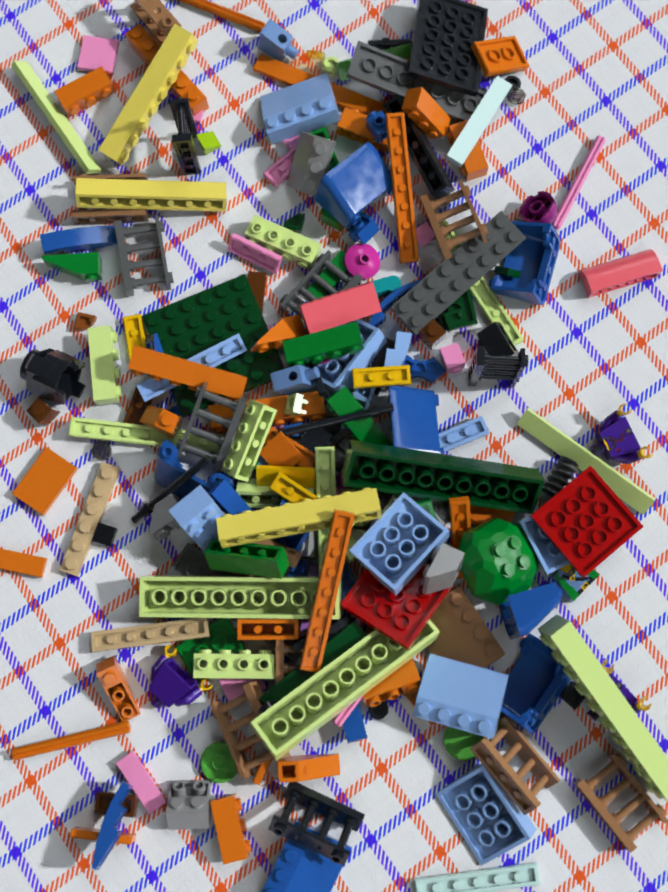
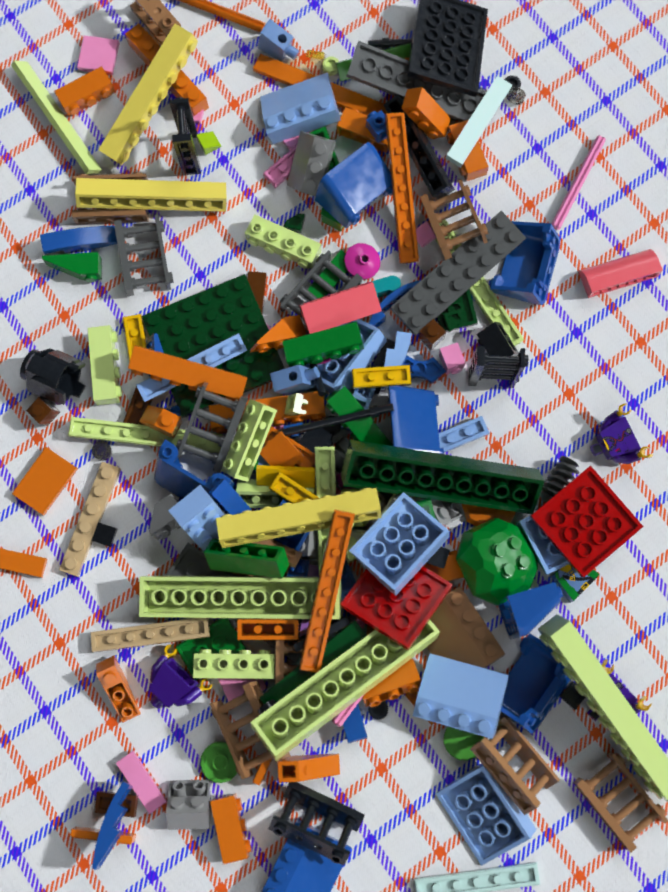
orange axle [12,721,131,760] -> none
dark orange tile [73,312,97,332] -> none
black bar [131,455,212,523] -> none
bright pink tile [228,233,283,274] -> none
blue brick [347,212,380,245] -> none
light grey slope [421,543,465,595] -> none
orange tile [449,496,471,549] -> none
orange tile [471,36,529,77] -> none
dark green tile [494,266,521,279] -> none
yellowish green tile [517,408,656,515] -> none
magenta cylinder [519,191,558,224] -> none

